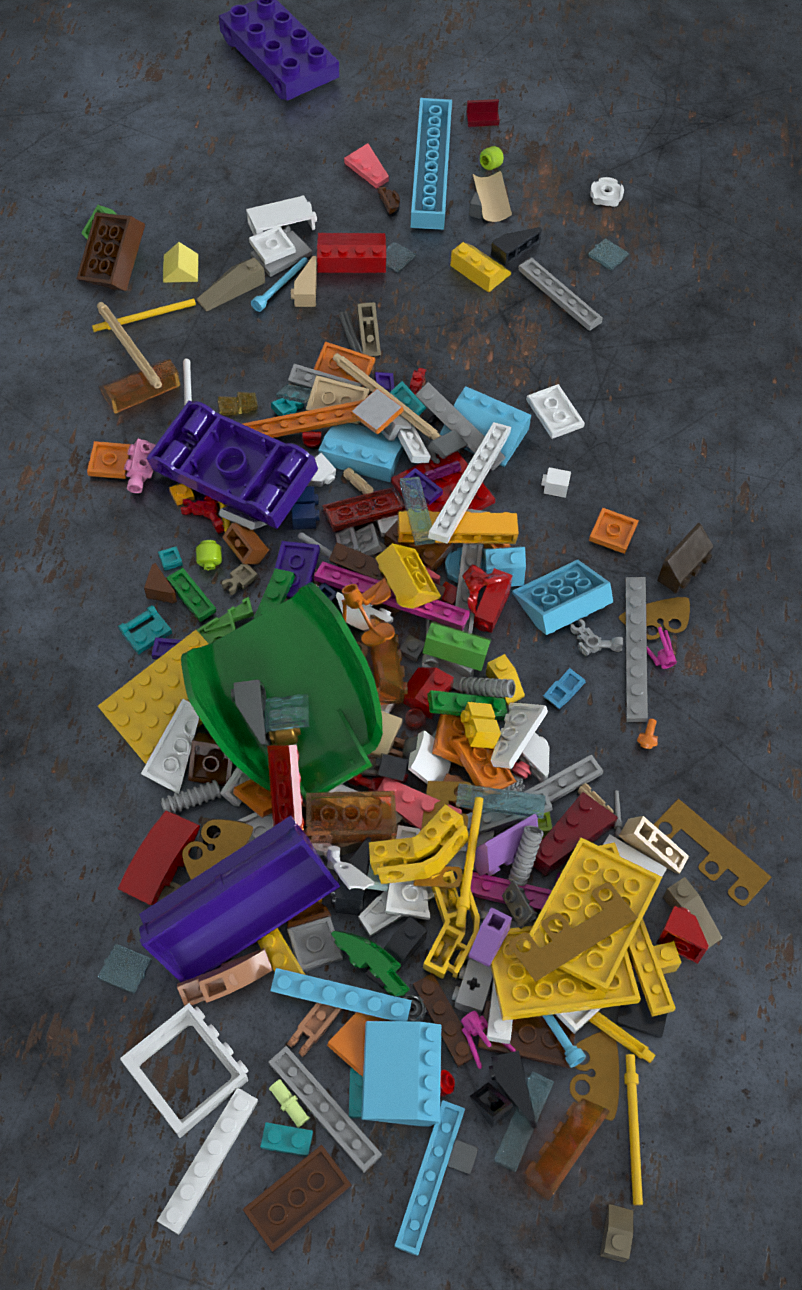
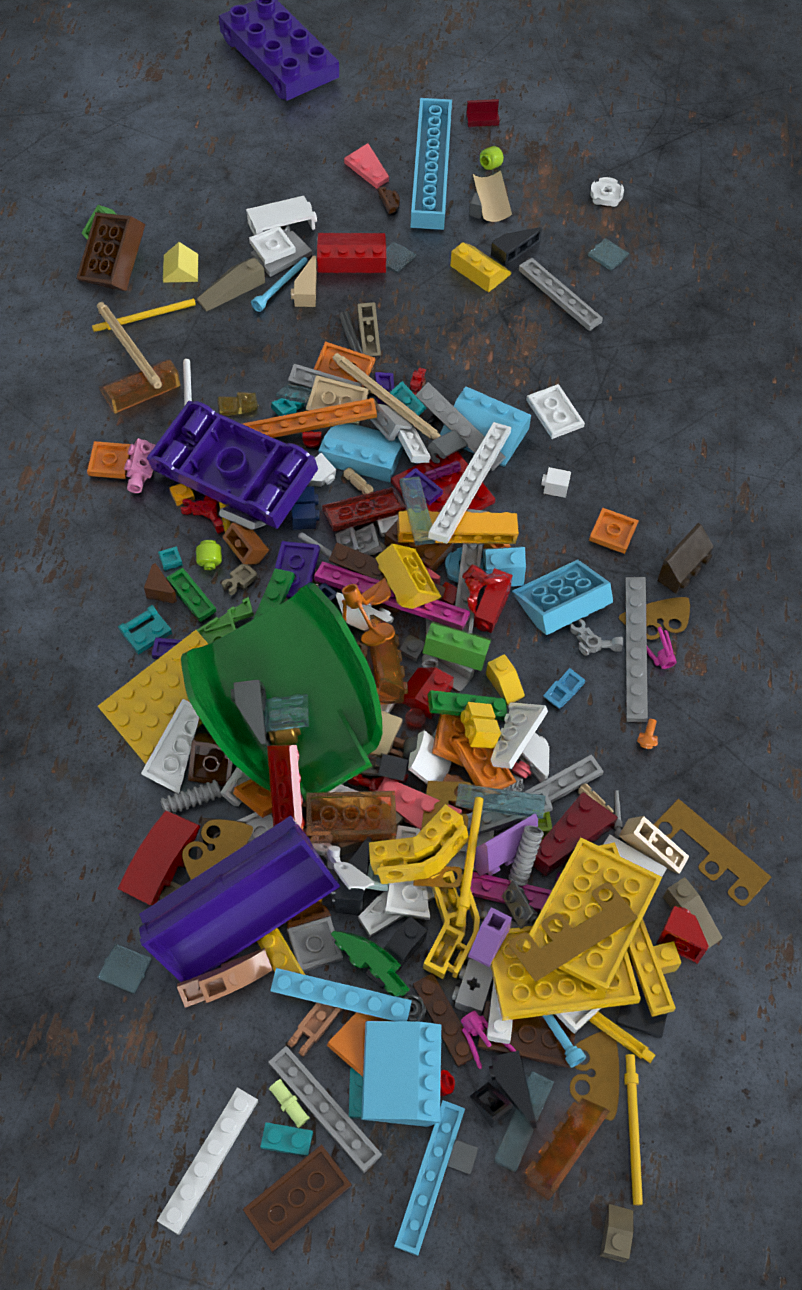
white piece [120,1003,248,1138] -> none
flat silver tile [351,388,404,435] -> none
light grey piece [458,677,516,698] -> none

